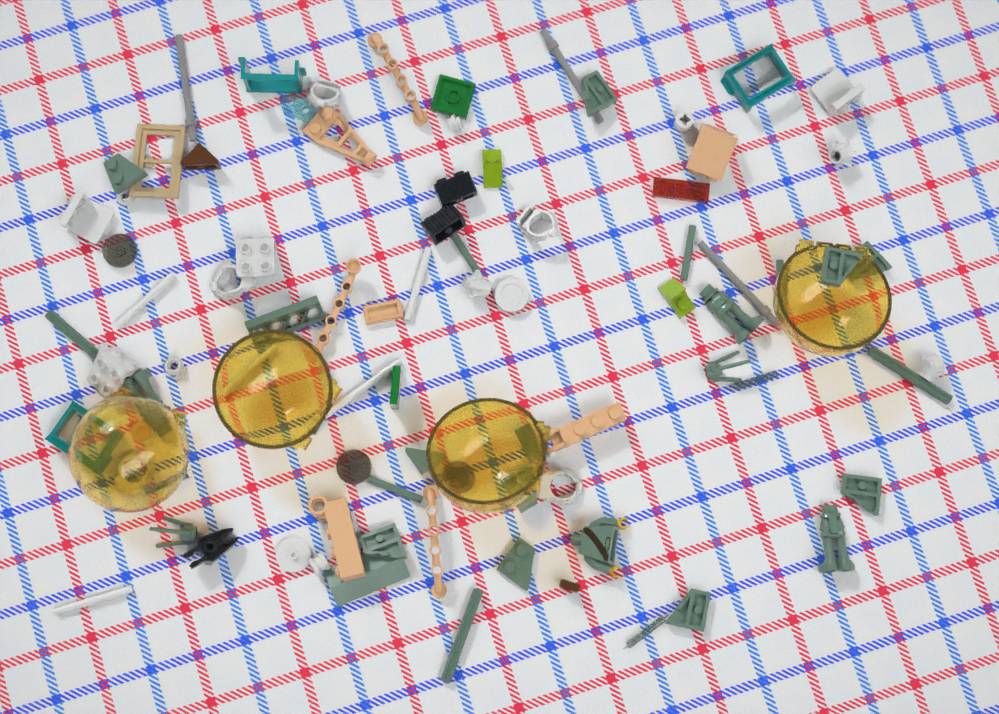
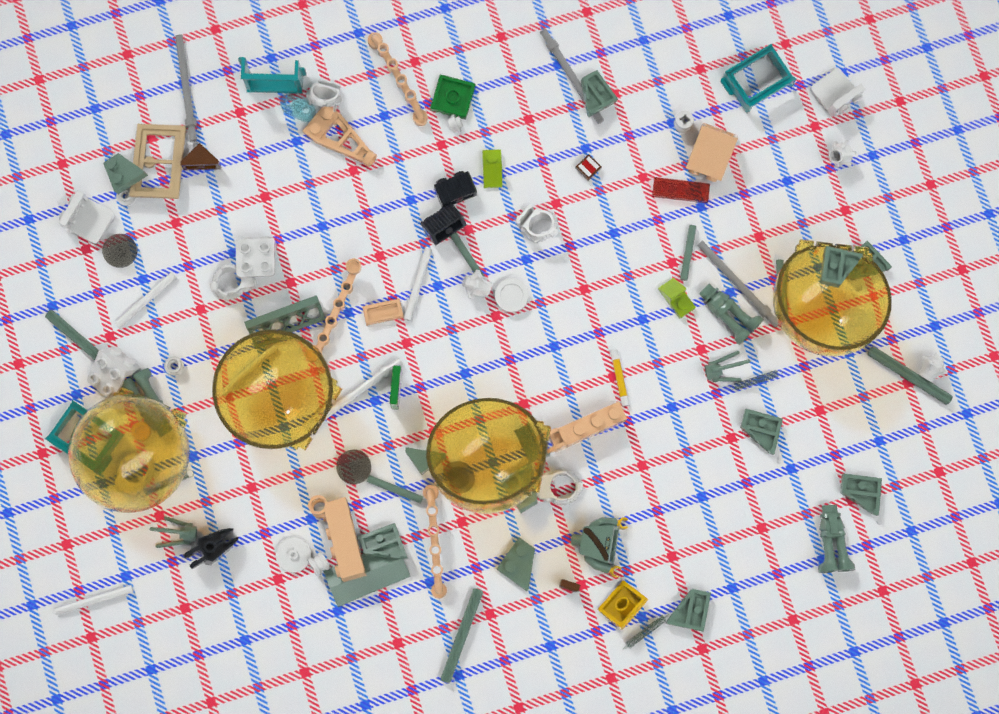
none -> tile [575,154,602,181]
none -> yellow slope [597,580,648,630]
none -> yellow bar [610,349,629,407]
none -> sand green wing [740,409,783,455]

